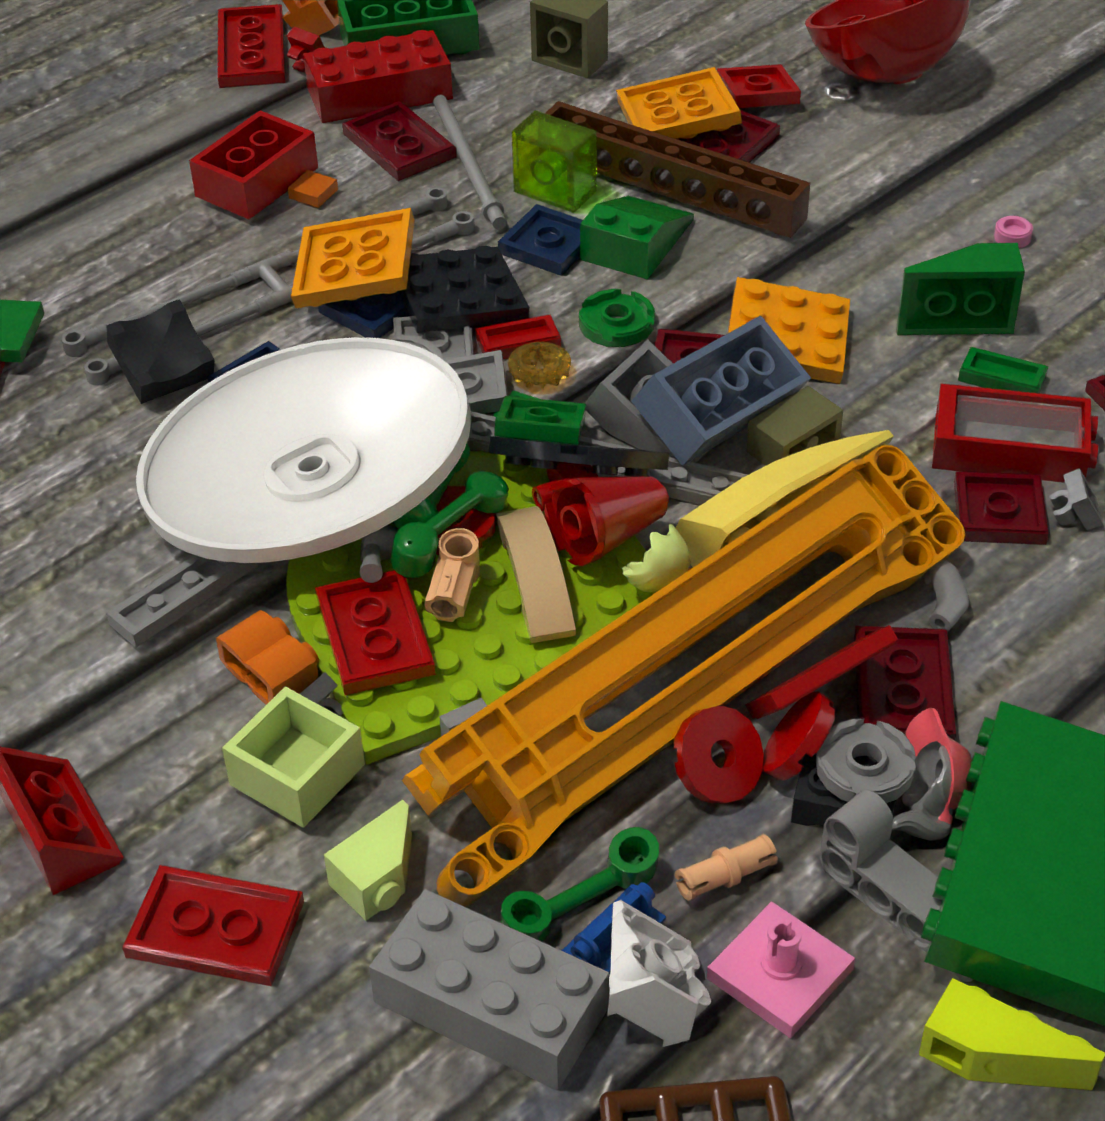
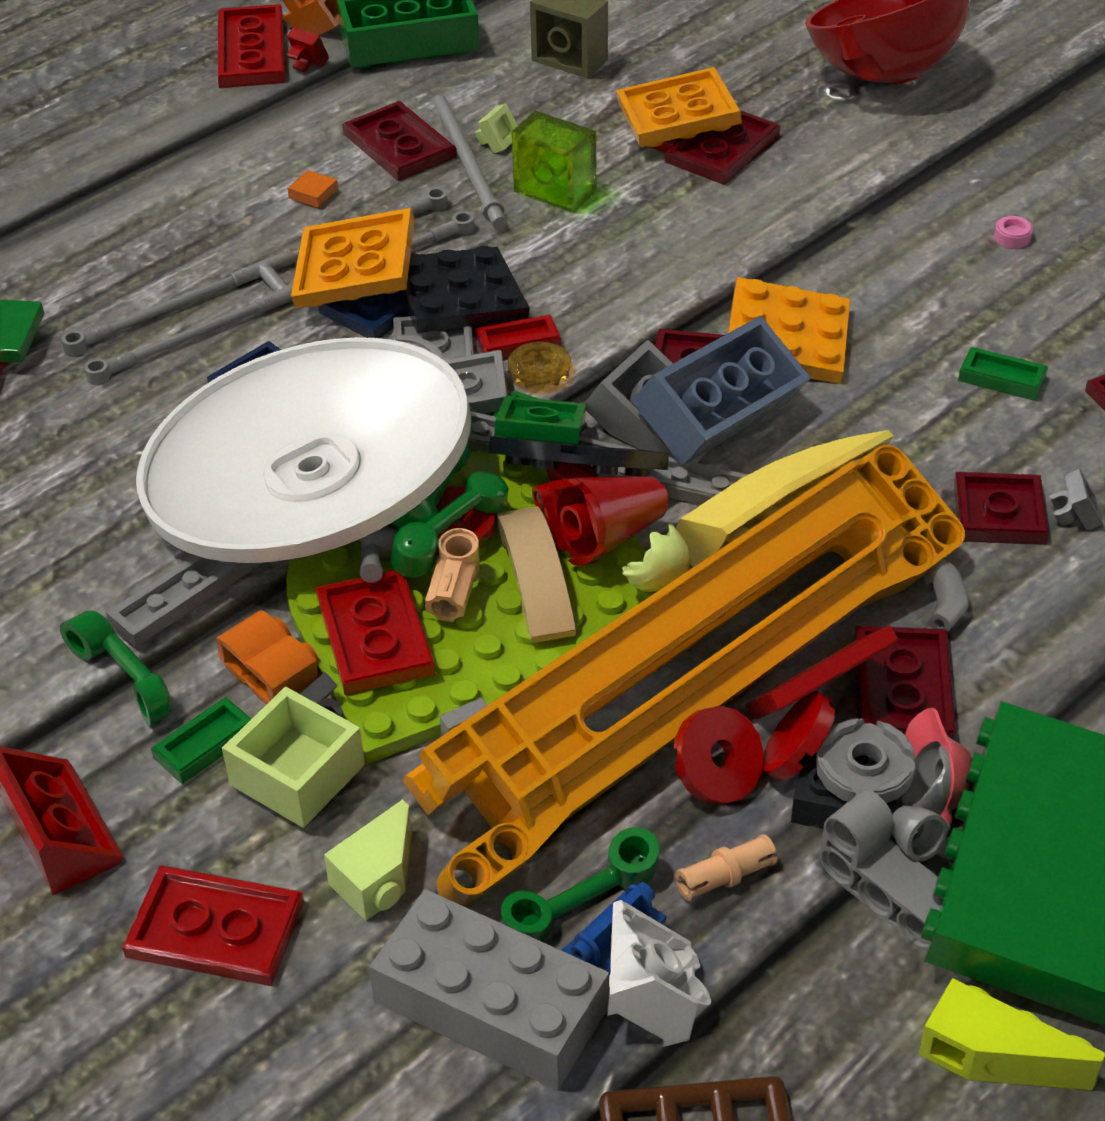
black brick [106,299,215,404] -> none
red brick [189,110,318,220] -> none
red brick [303,30,453,123] -> none
dark blue tile [498,204,583,276] -> none
reddish brown brick [540,101,811,238] -> none
green tile [579,289,655,347] -> none
green slope [580,195,694,280] -> none
bright pink tile [707,901,855,1039] -> none
red tile [717,64,801,108] -> none
olive brick [747,386,843,466] -> none
green slope [896,243,1025,335] -> none
red window [932,383,1098,483] -> none
none -> green piece [60,611,172,727]
none -> green tile [151,697,251,784]
none -> yellowish green tile [474,104,522,153]
none -> light grey bar [891,806,952,865]

